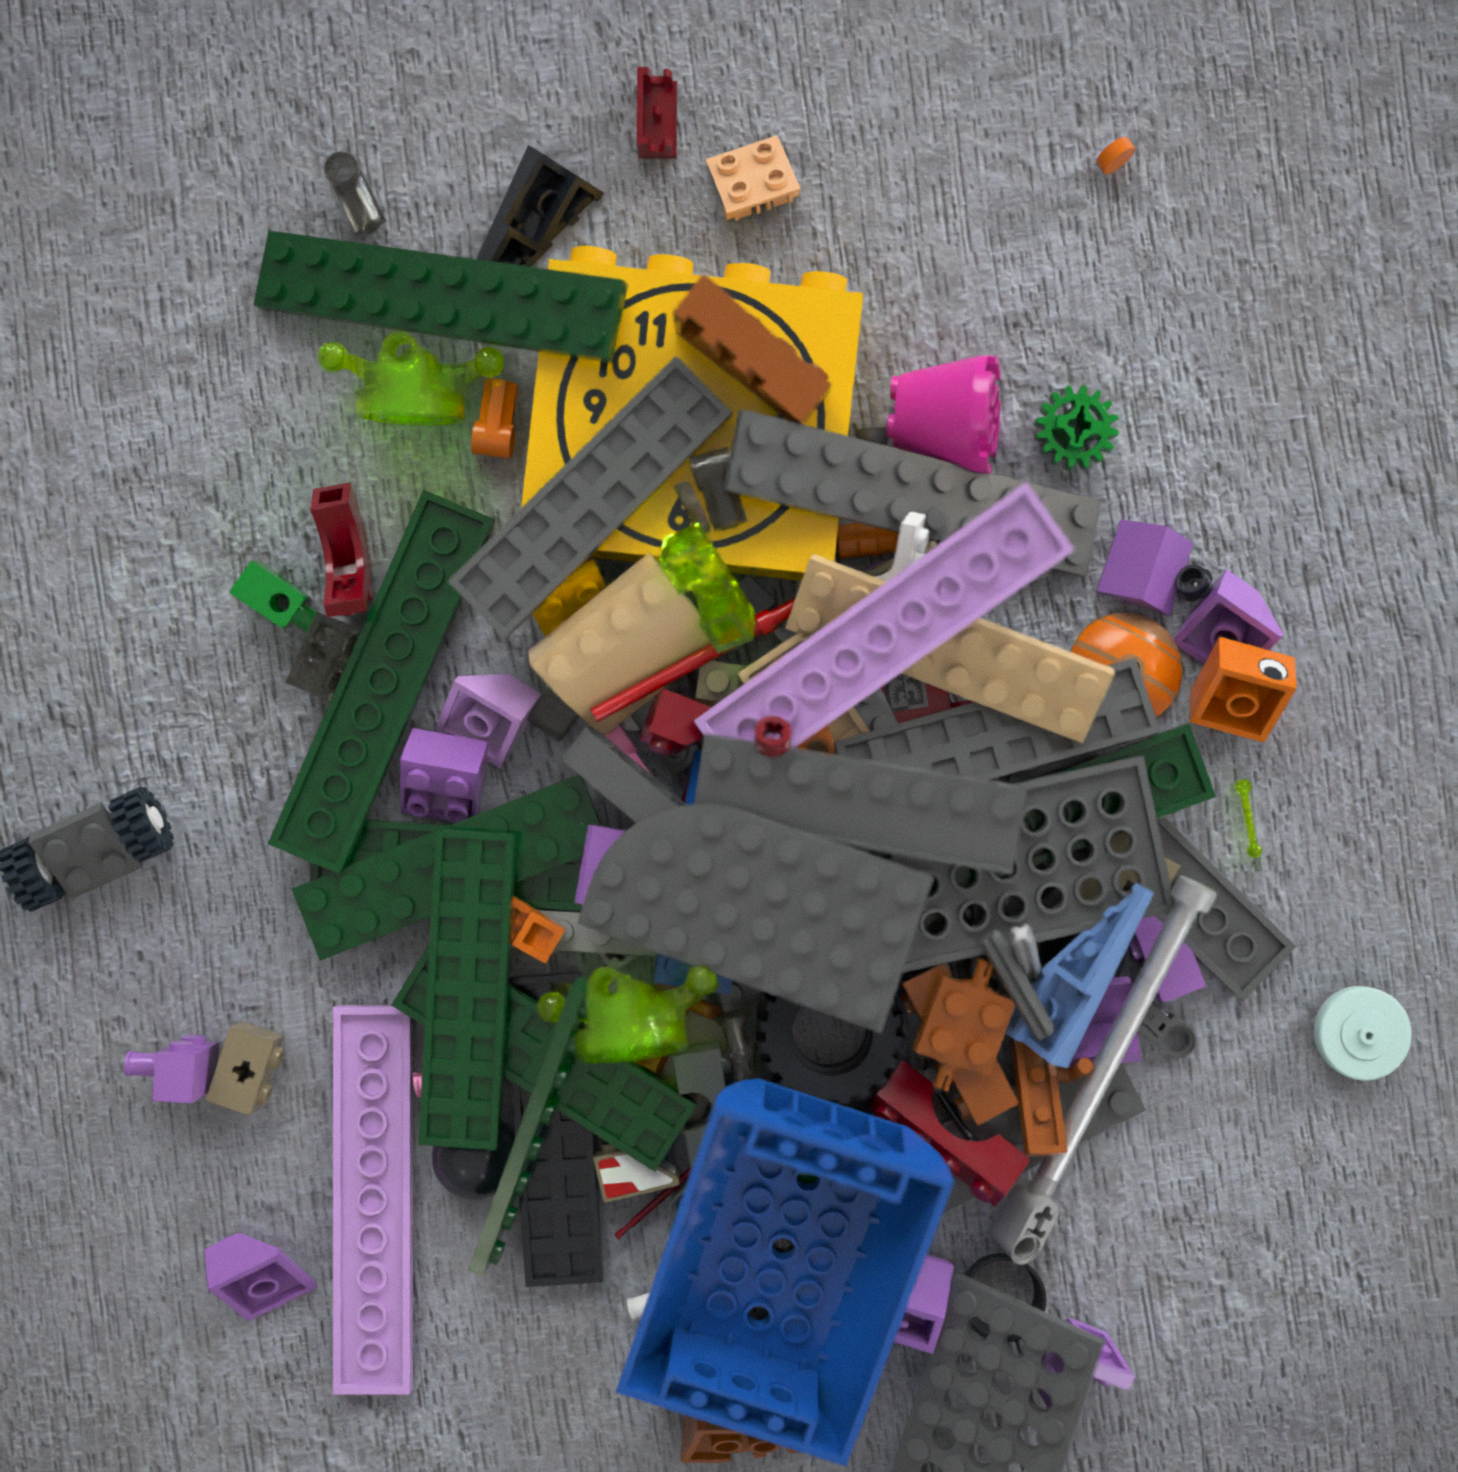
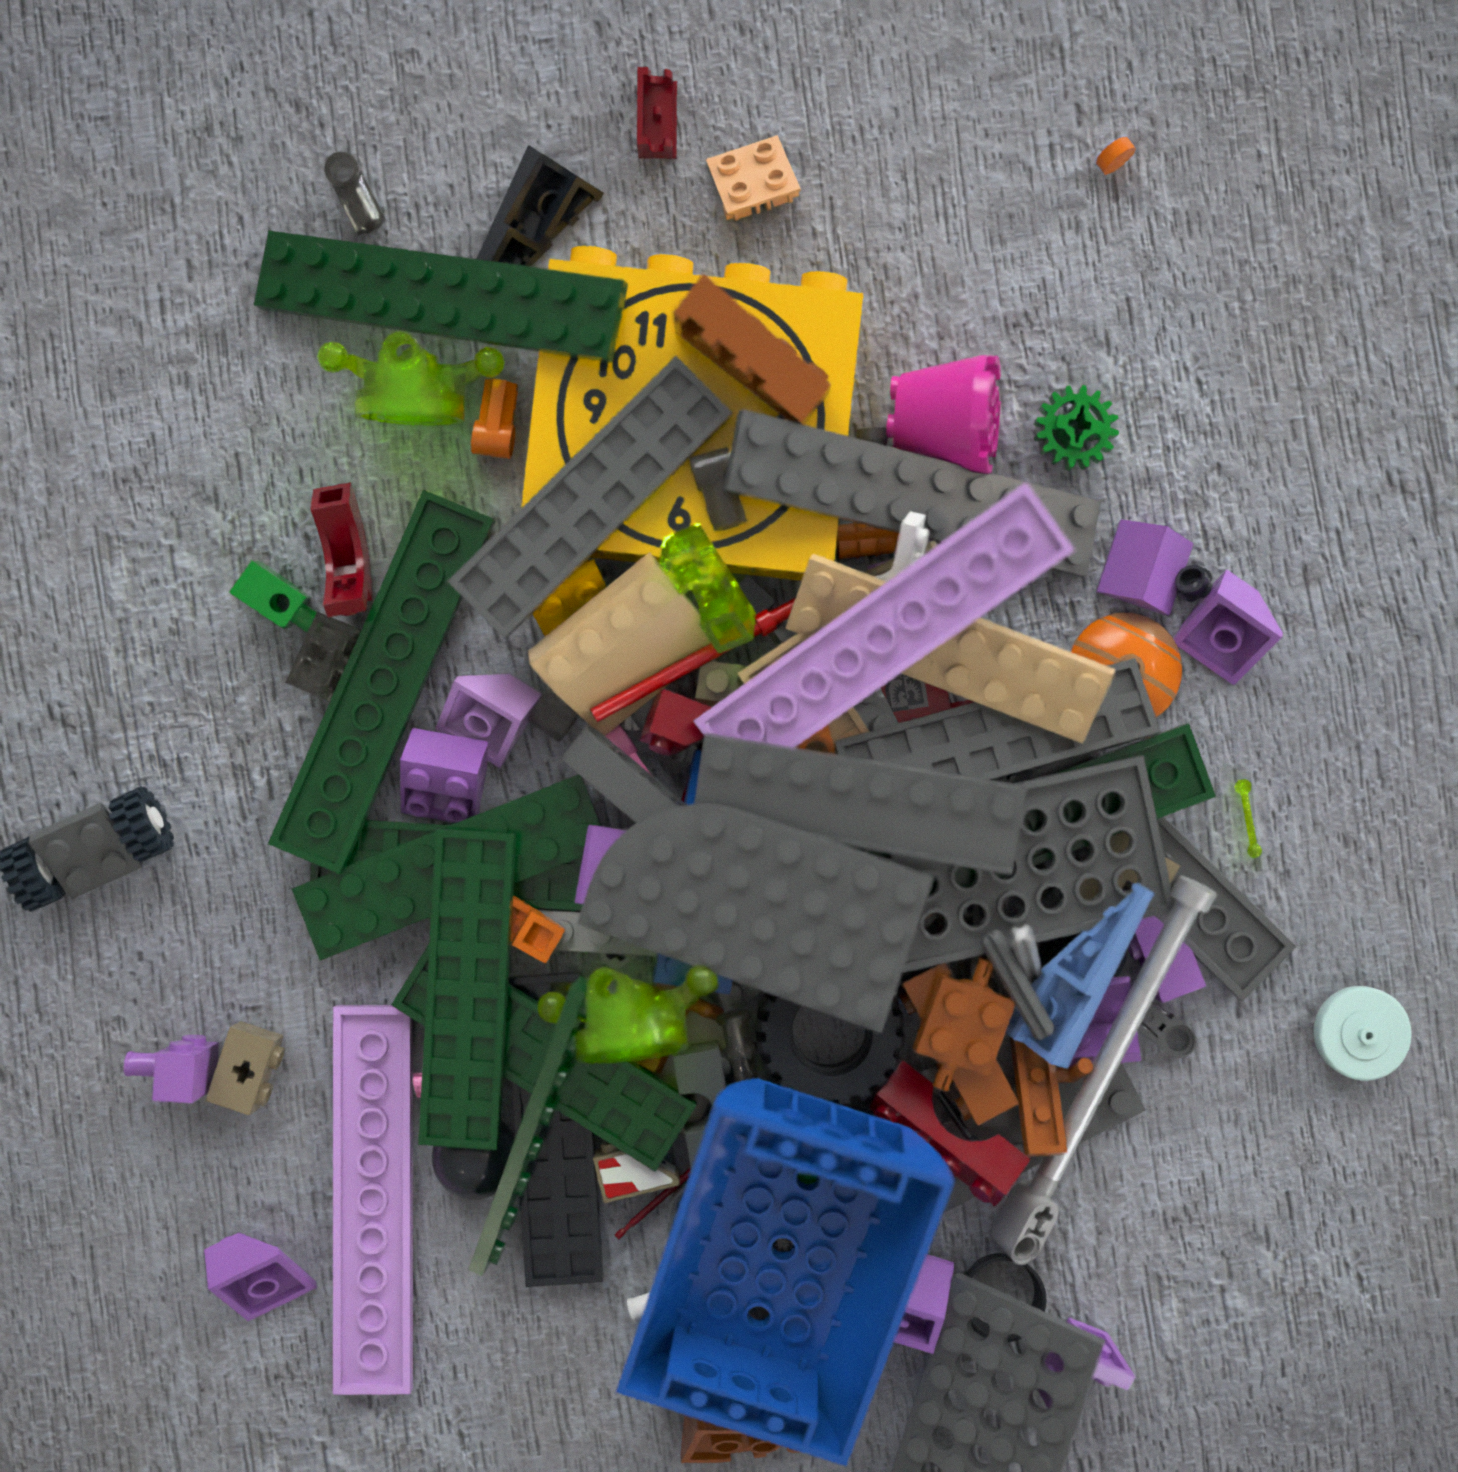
clear smoke tile [674,481,711,537] -> none
dark red bush [755,716,791,757] -> none
orange brick [1190,637,1297,743] -> none

